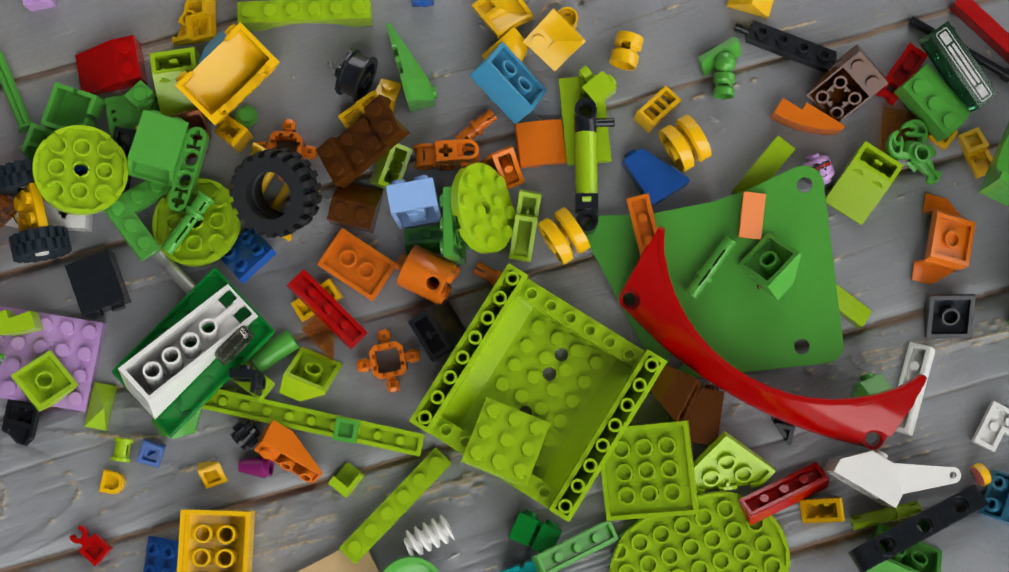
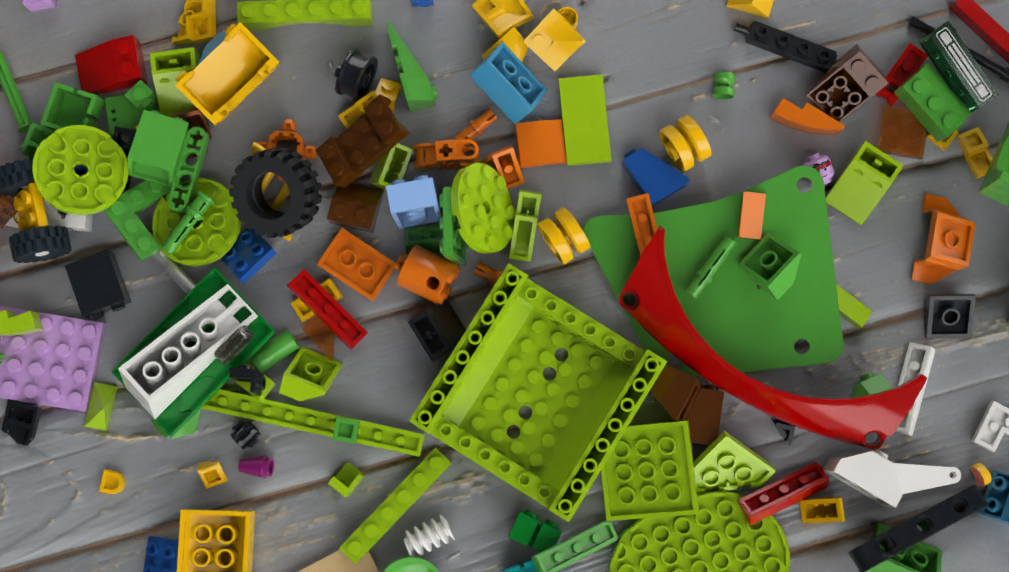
lime slope [11,350,78,412] -> none
red plate [70,525,113,566] -> none
lime bush [110,437,134,463] -> none
blue tile [136,438,166,468] -> none
yellow slope [214,116,254,153] -> none
bright green plate [235,105,258,128] -> none
orange slope [254,420,323,484] -> none
orange piece [356,329,421,393] -> none
lime plate [461,397,550,488] -> none
piece [574,98,615,235] -> none
lime brick [578,65,617,107] -> none
yellow wheel [609,31,644,71] -> none
yellow slope [633,85,681,133] -> none
bright green tile [697,36,742,77] -> none
lime slope [732,135,795,194] -> none
lime pin [849,500,922,531] -> none
bright green animal [885,119,942,185] -> none

